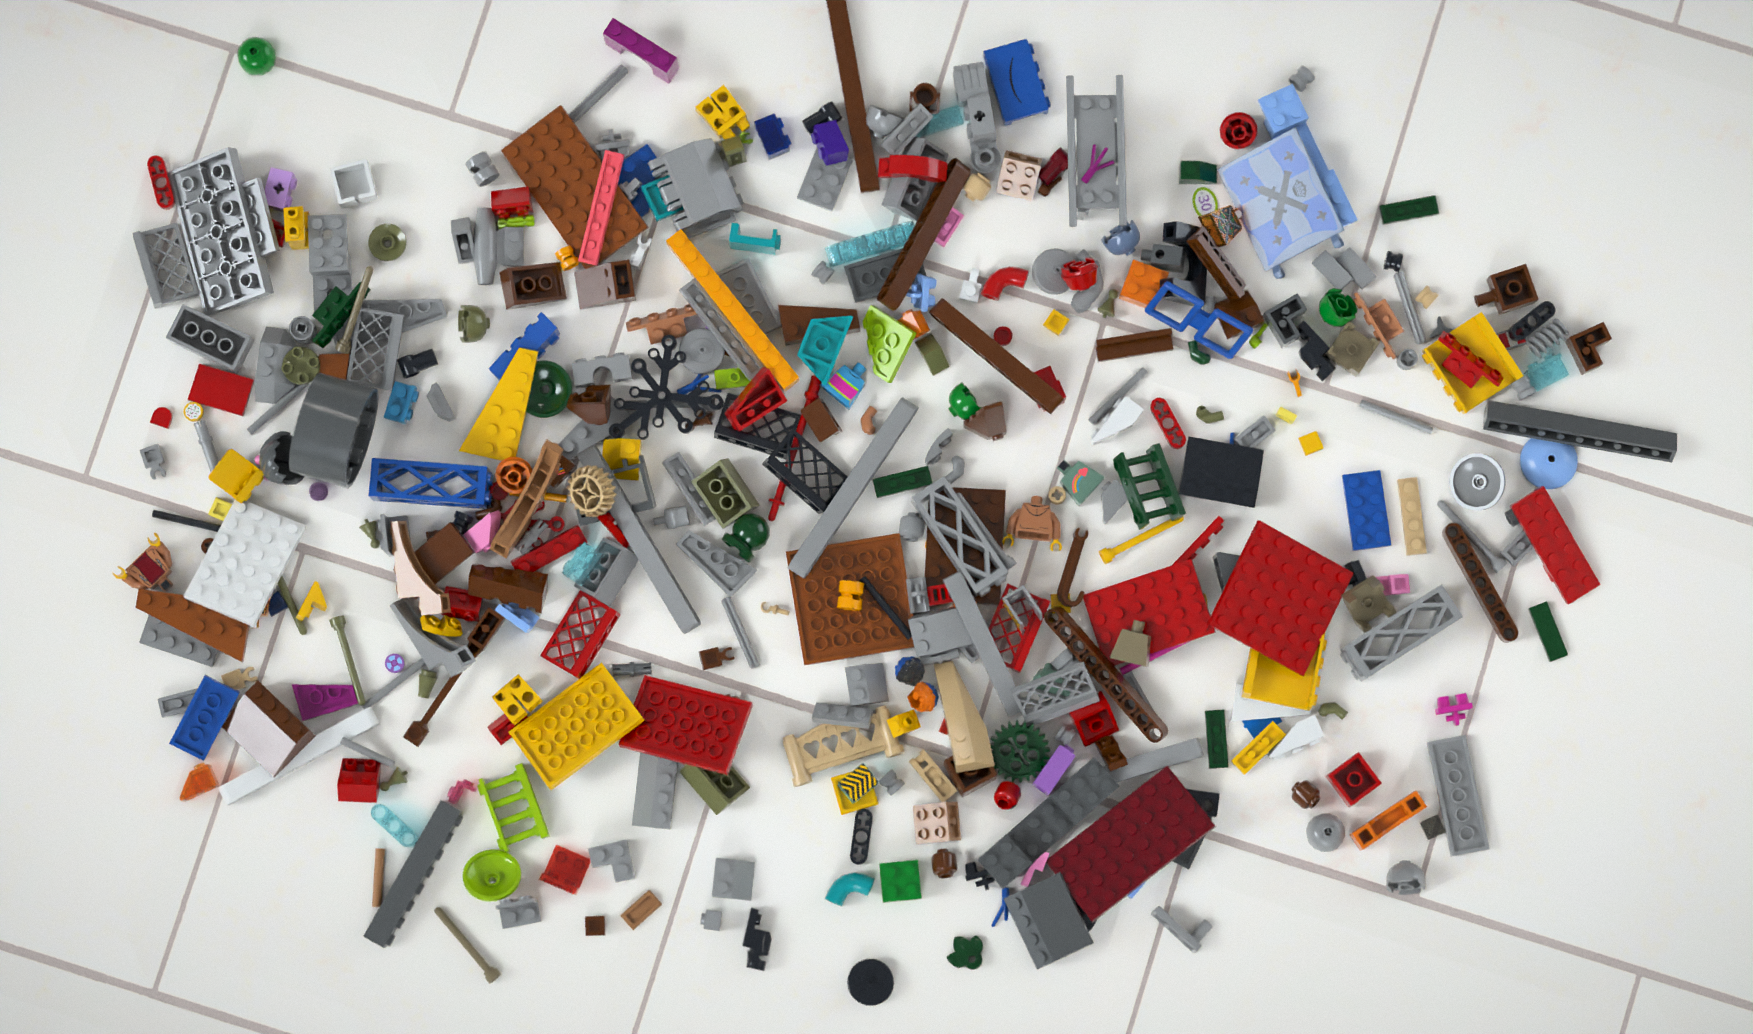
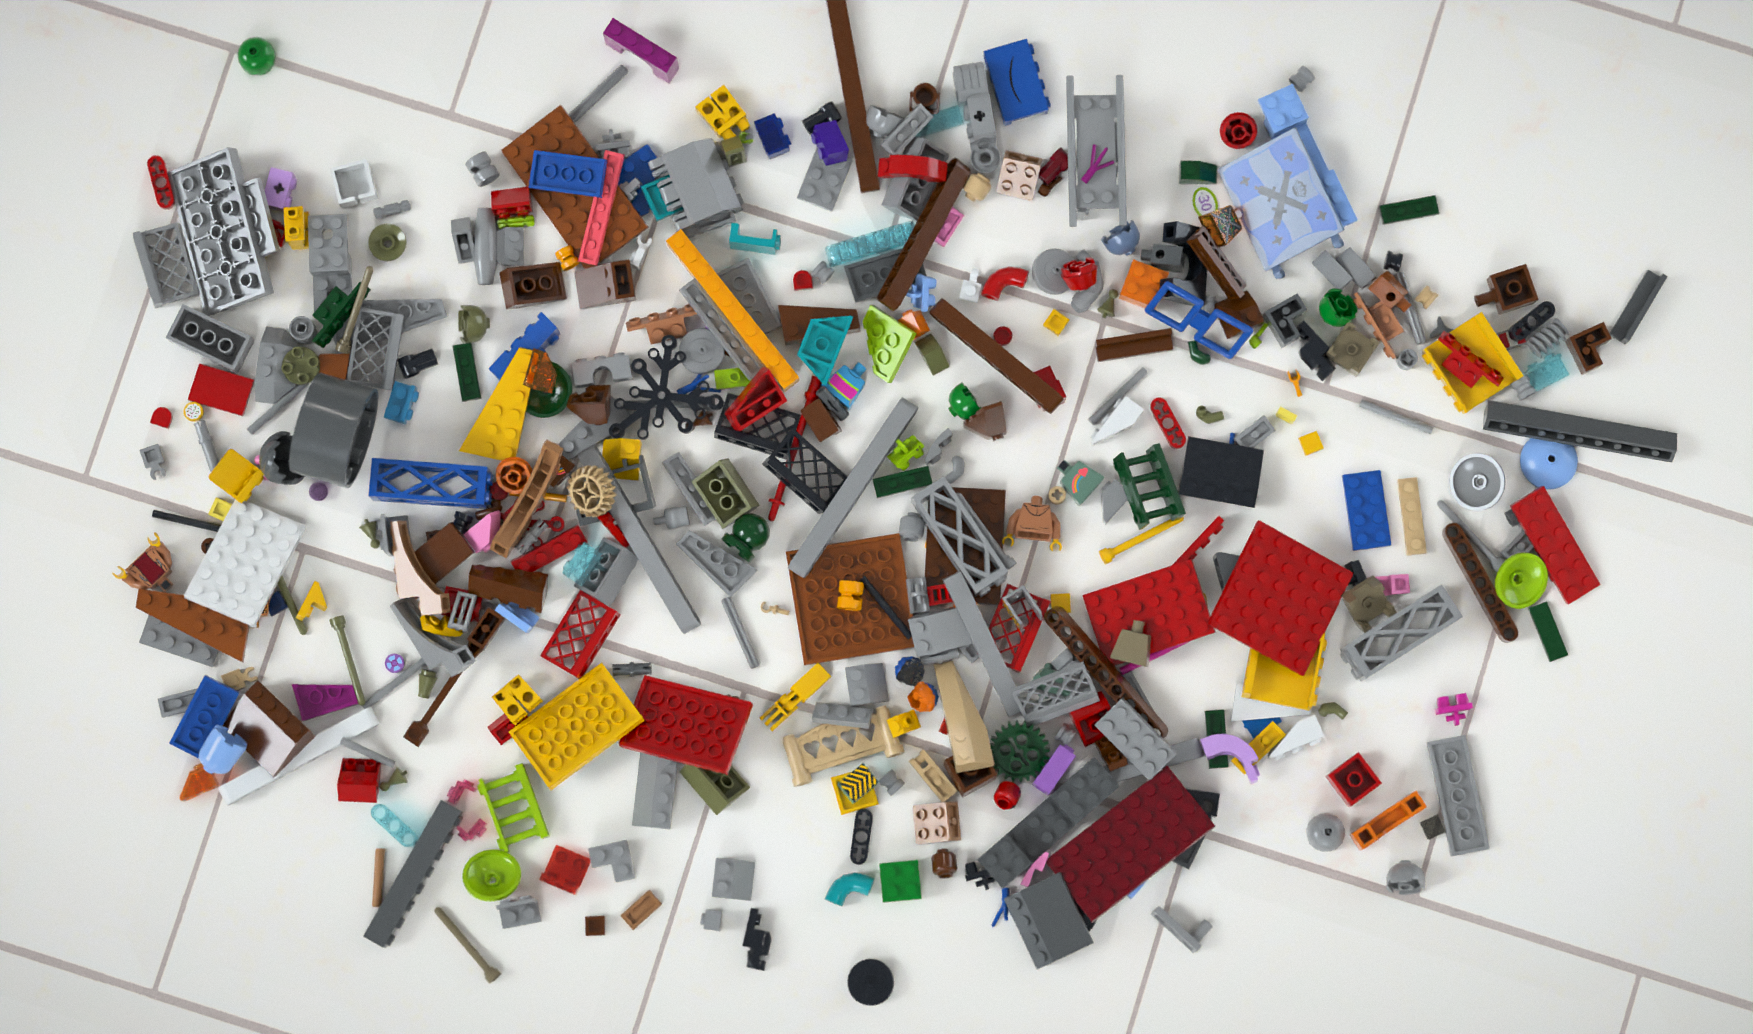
light grey slope [426,382,456,422] -> none
reddish brown plate [698,647,735,670] -> none
nougat arm [860,406,877,435] -> none
dark green plate [947,935,983,970] -> none
reddish brown piece [1057,528,1089,608] -> none
reddish brown head [1291,780,1321,809] -> none
none -> light blue cylinder [199,725,247,774]
none -> light grey axle [373,200,411,219]
none -> light grey tile [448,591,477,632]
none -> dark green tile [452,343,482,402]
none -> clear pink bracket [456,818,487,842]
none -> clear orange slope [523,348,557,393]
none -> blue plate [528,150,607,198]
none -> yellow arm [759,663,832,732]
none -> red tile [793,270,813,291]
none -> dark grey pin [816,386,849,421]
none -> lime hips [887,435,924,471]
none -> light grey plate [1095,698,1177,780]
none -> lavender arch [1200,734,1260,784]
none -> dark orange torso [1368,271,1412,313]
none -> lime dish [1495,552,1548,609]
none -> dark grey fence [1609,270,1668,344]

